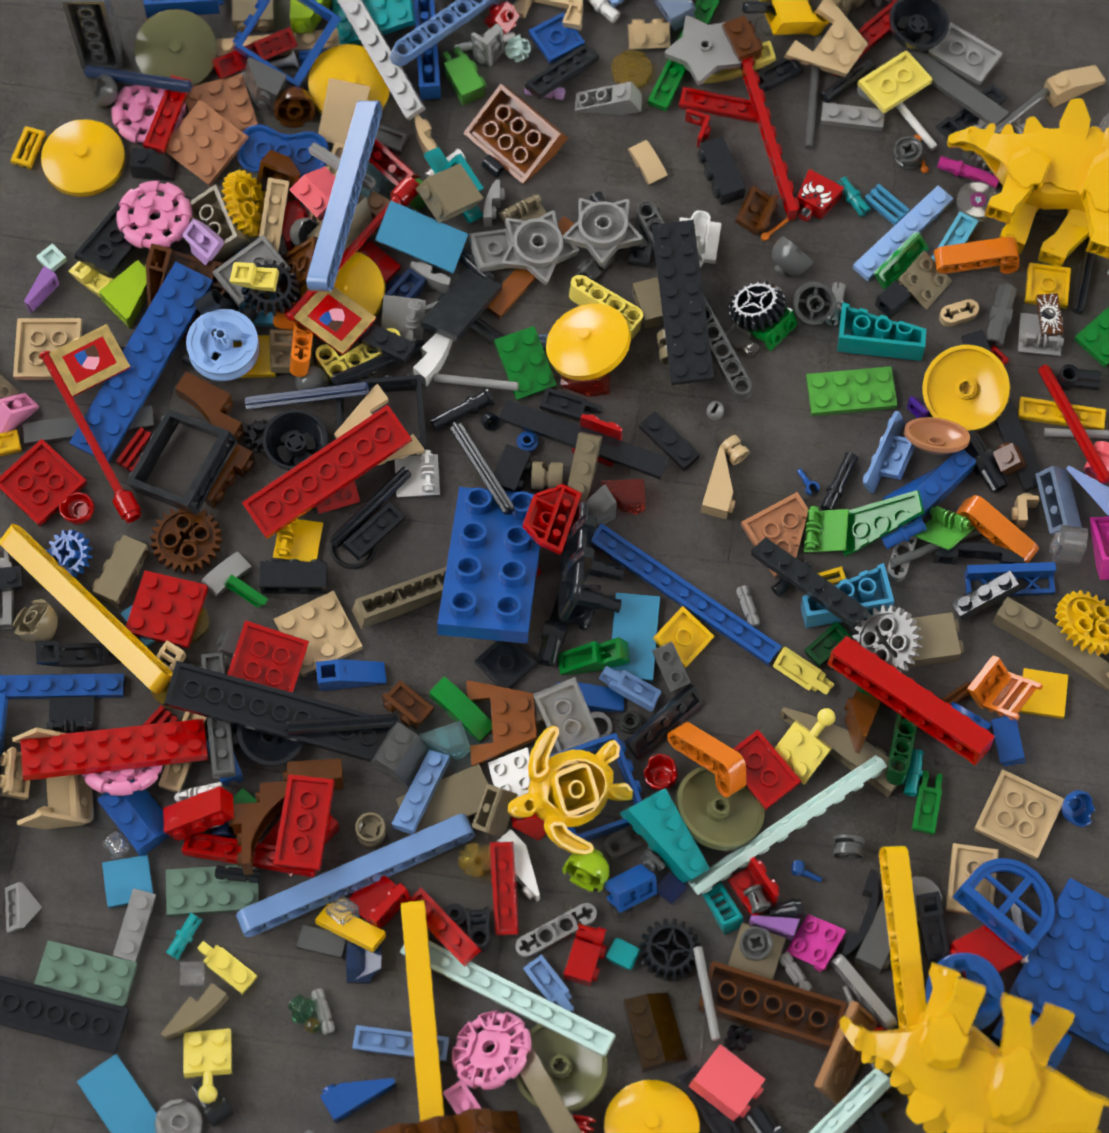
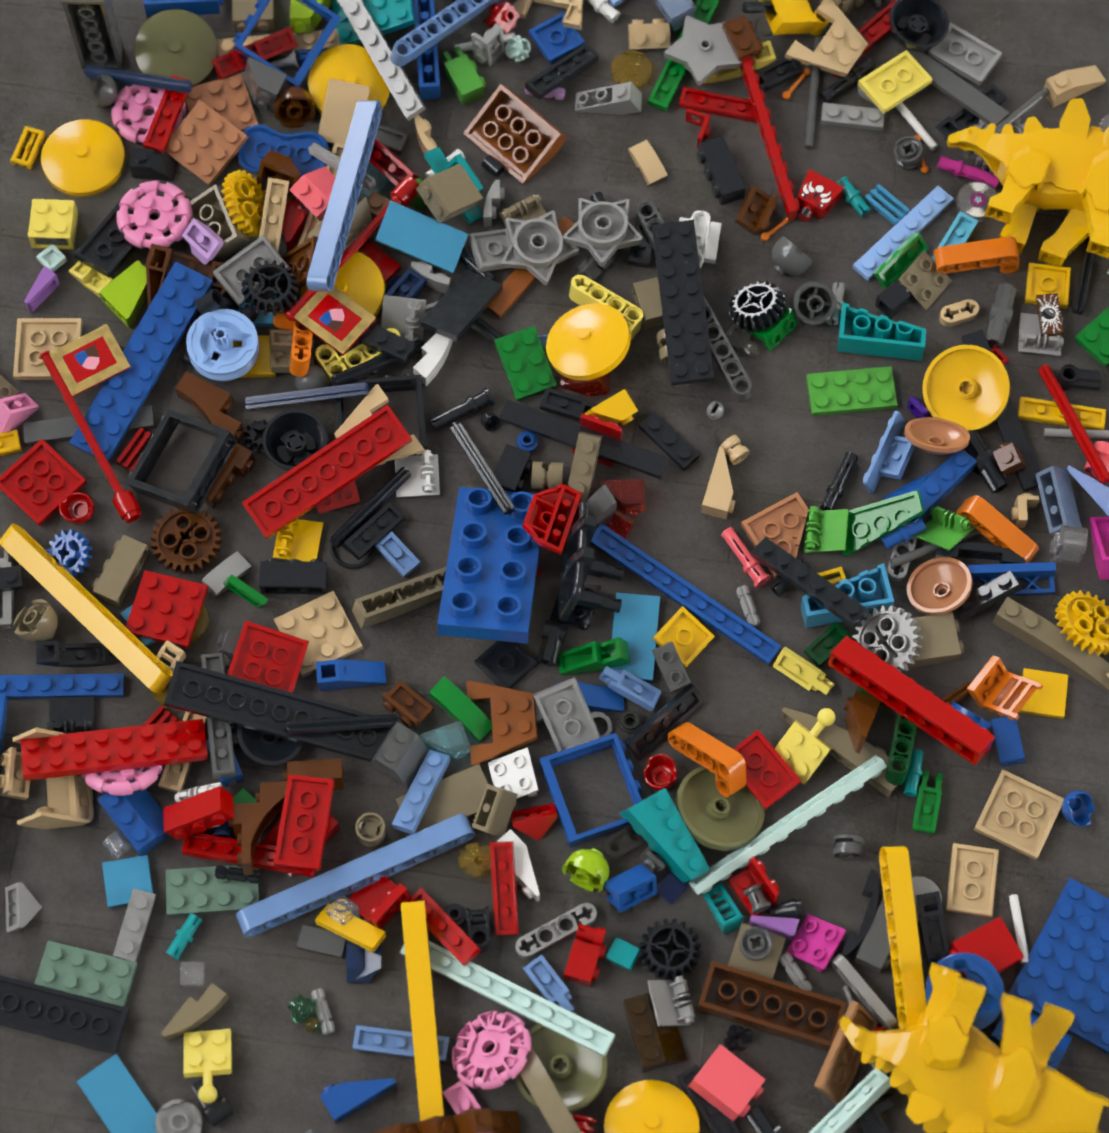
light yellow hinge [198,941,258,995] -> none
light yellow slope [230,262,279,292] -> none
dark grey hair [290,217,319,247] -> none
light grey bar [434,374,519,391] -> none
yellow animal [508,726,633,855] -> none
light grey bar [693,946,721,1041] -> none
blue hand [791,860,822,883] -> none
blue hand [797,469,820,496] -> none
blue window [952,858,1055,958] -> none
none -> light yellow piece [28,199,78,250]
none -> medium blue plate [375,531,421,579]
none -> yellow slope [585,389,638,425]
none -> clear red tile [608,509,636,540]
none -> light grey hinge [647,976,696,1026]
none -> coral pin [721,527,772,589]
none -> orange hinge [782,67,811,100]
none -> nougat dish [907,557,973,615]

